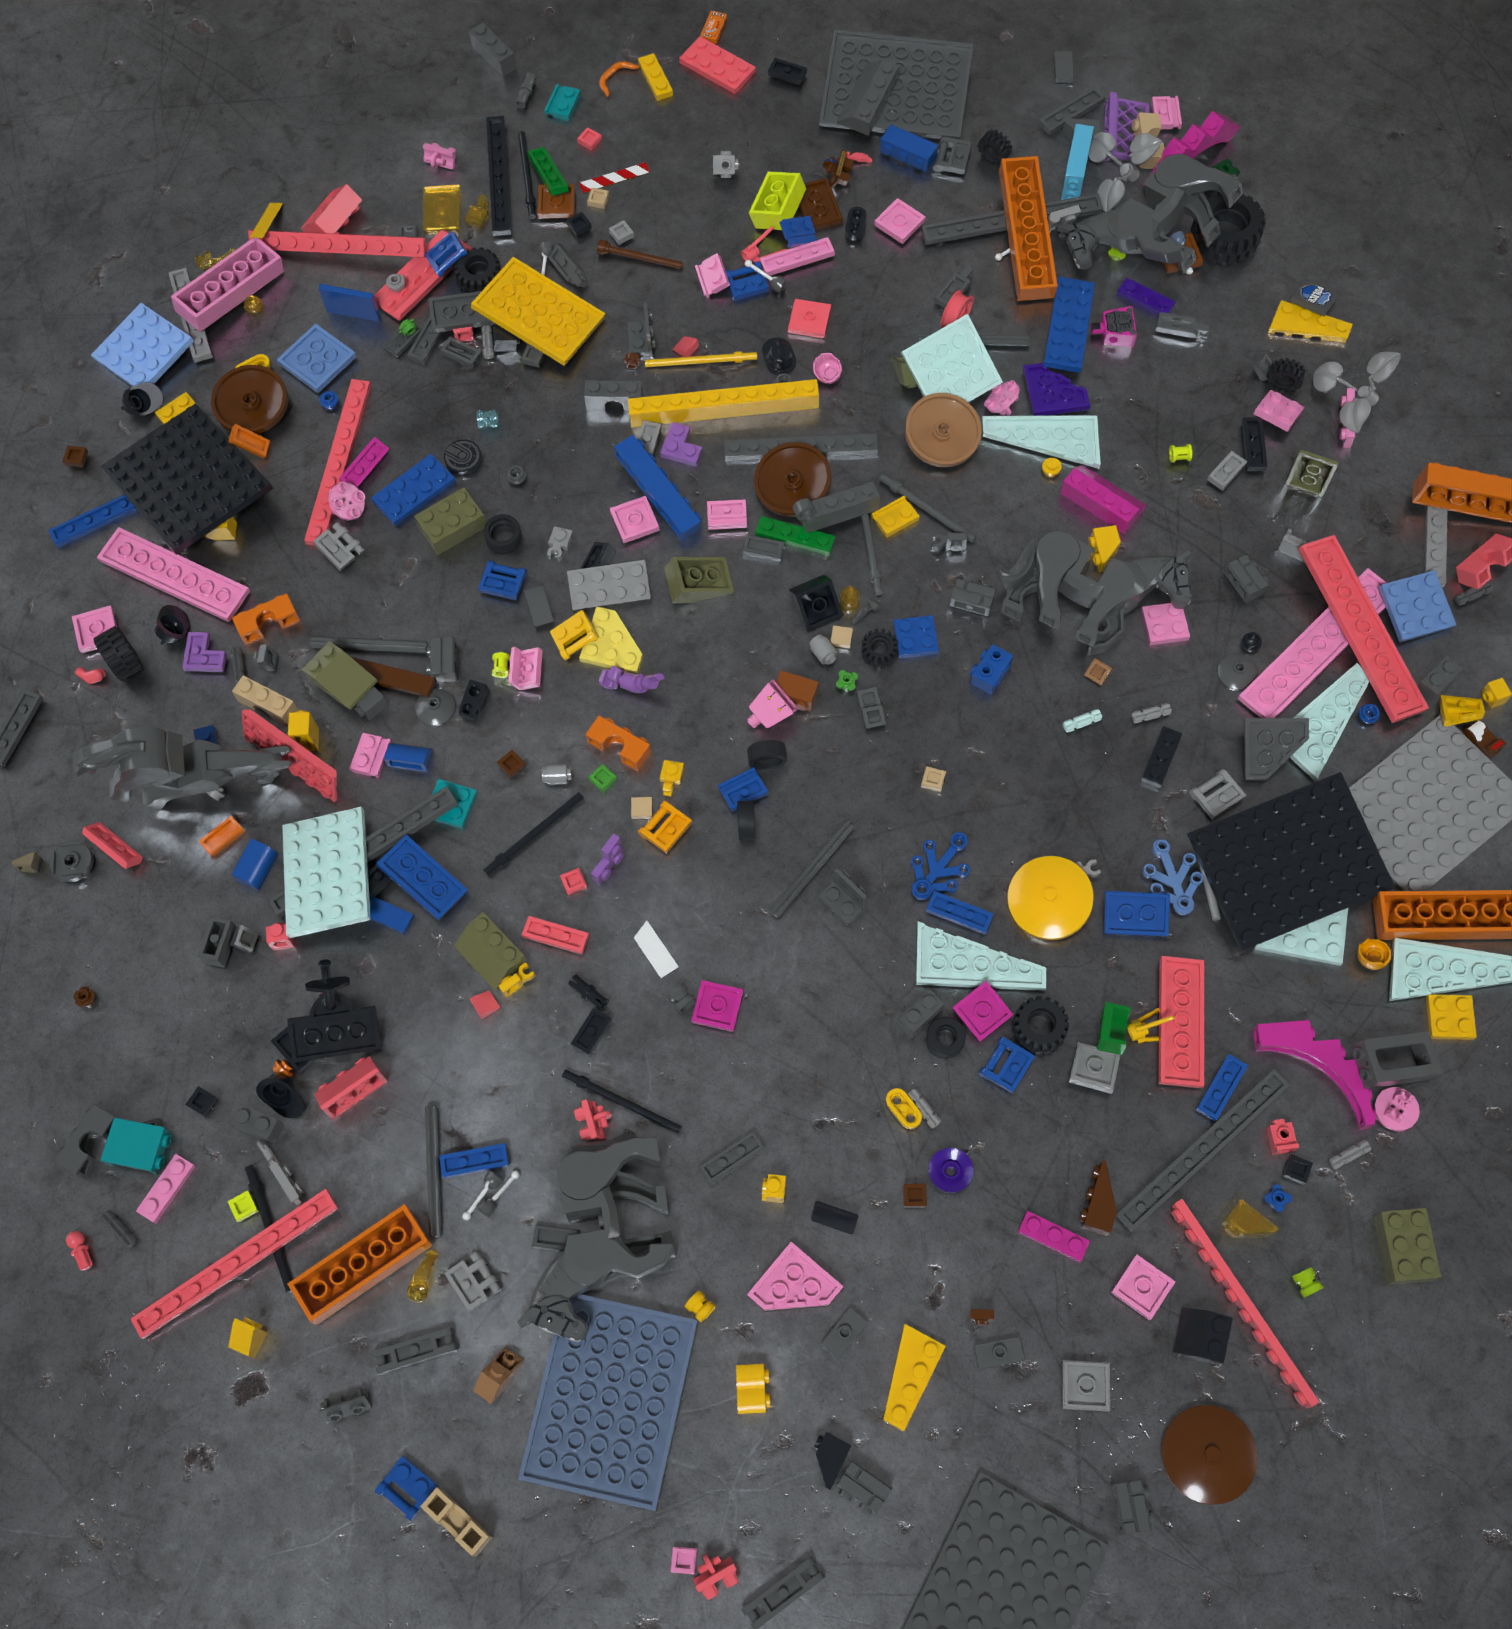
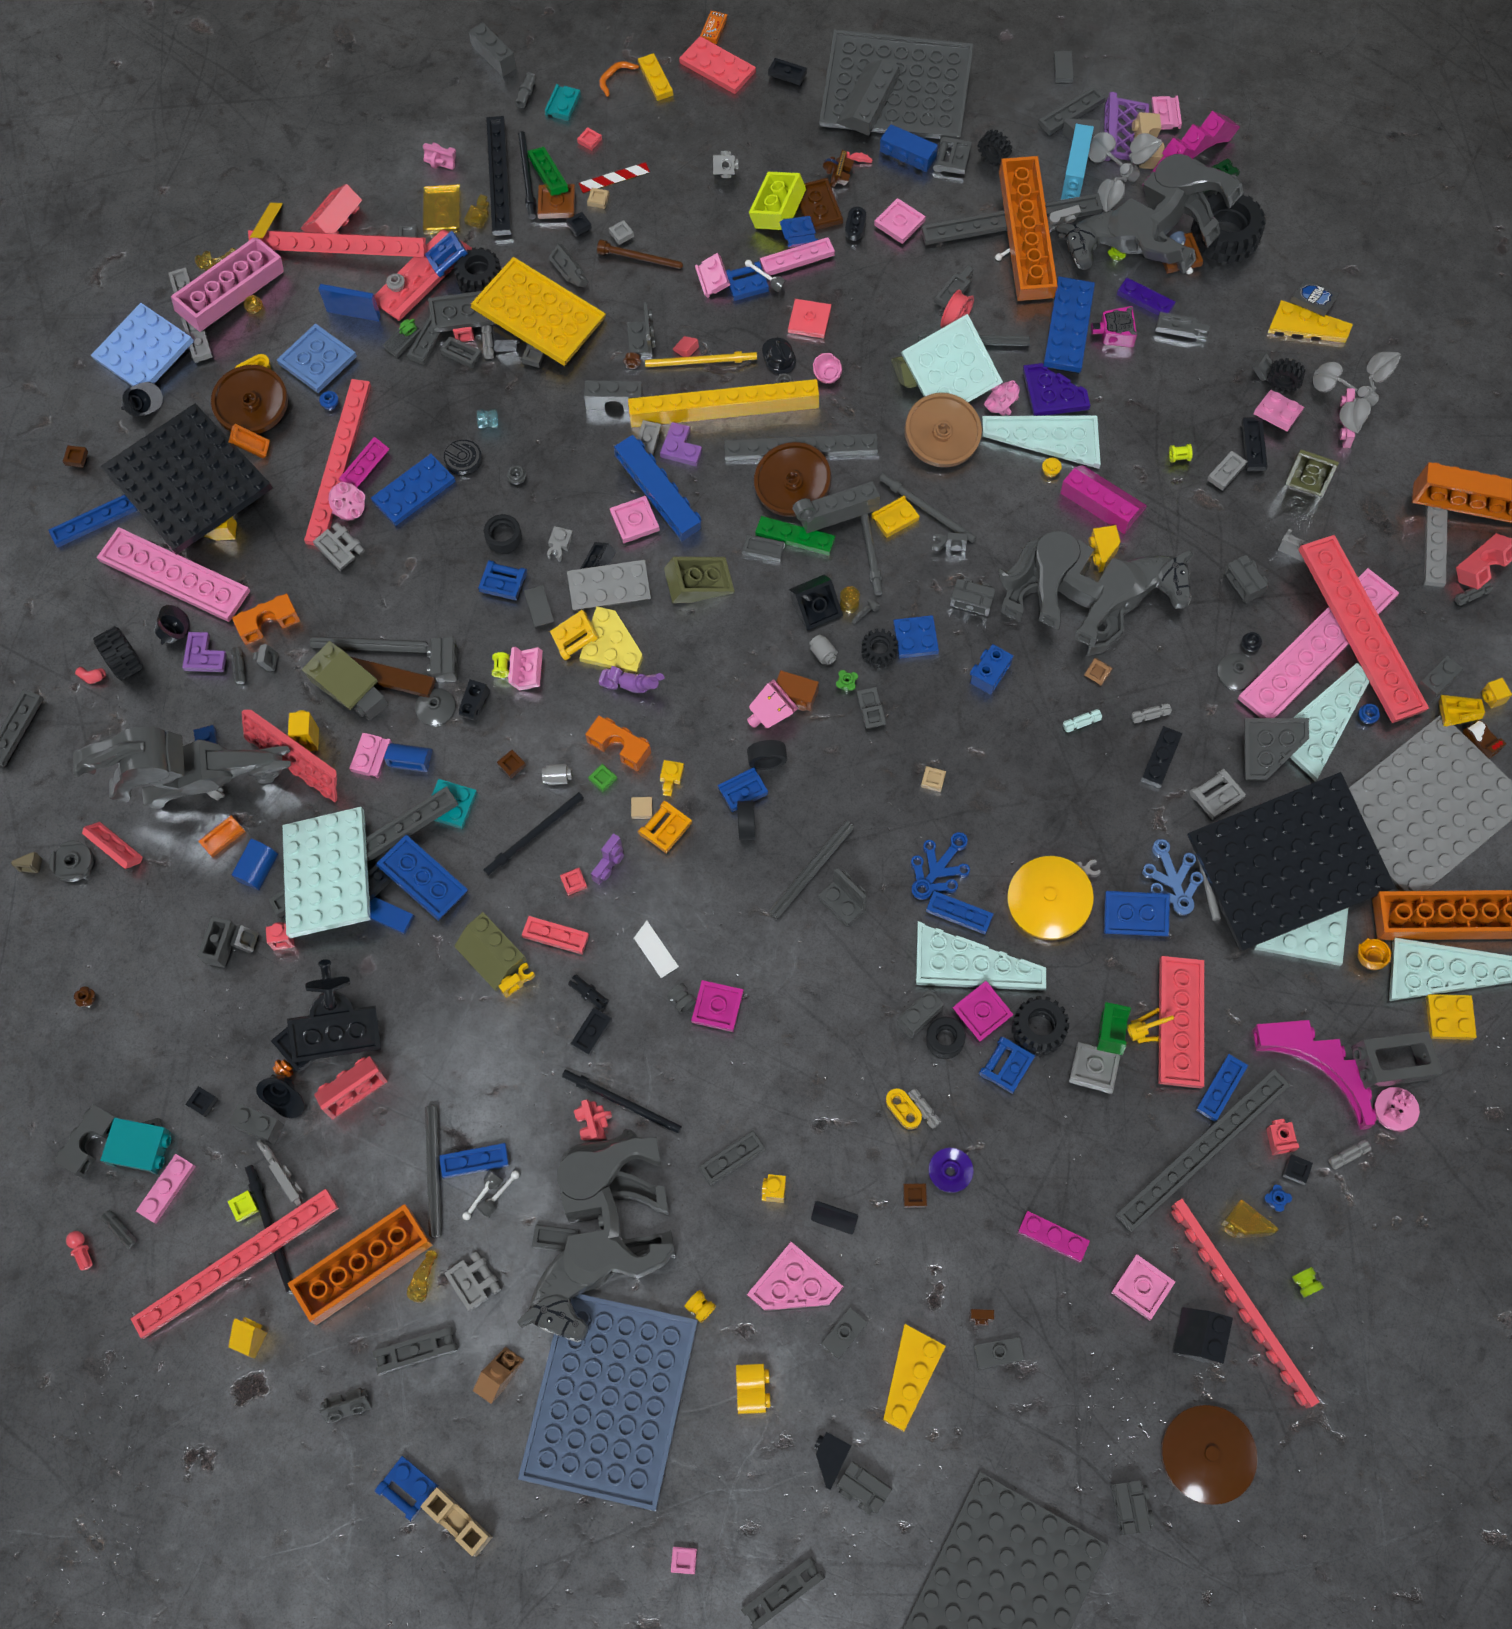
bright pink plate [72,605,117,653] -> none
yellow plate [155,392,195,424] -> none
tan arch [232,676,298,727] -> none
olive brick [414,487,486,555] -> none
coral slope [470,990,500,1020] -> none
dark grey hinge [539,242,554,276] -> none
coral hips [693,1554,738,1600] -> none
bright pink plate [707,499,747,530] -> none
coral plant [741,226,787,263] -> none
tan tile [830,625,853,649] -> none
light grey plate [1062,1360,1110,1412] -> none
reddish brown slope [1080,1160,1117,1237] -> none
bright pink plate [1141,603,1190,646] -> none
olive brick [1374,1208,1441,1285] -> none
medium blue plate [1378,570,1456,643] -> none

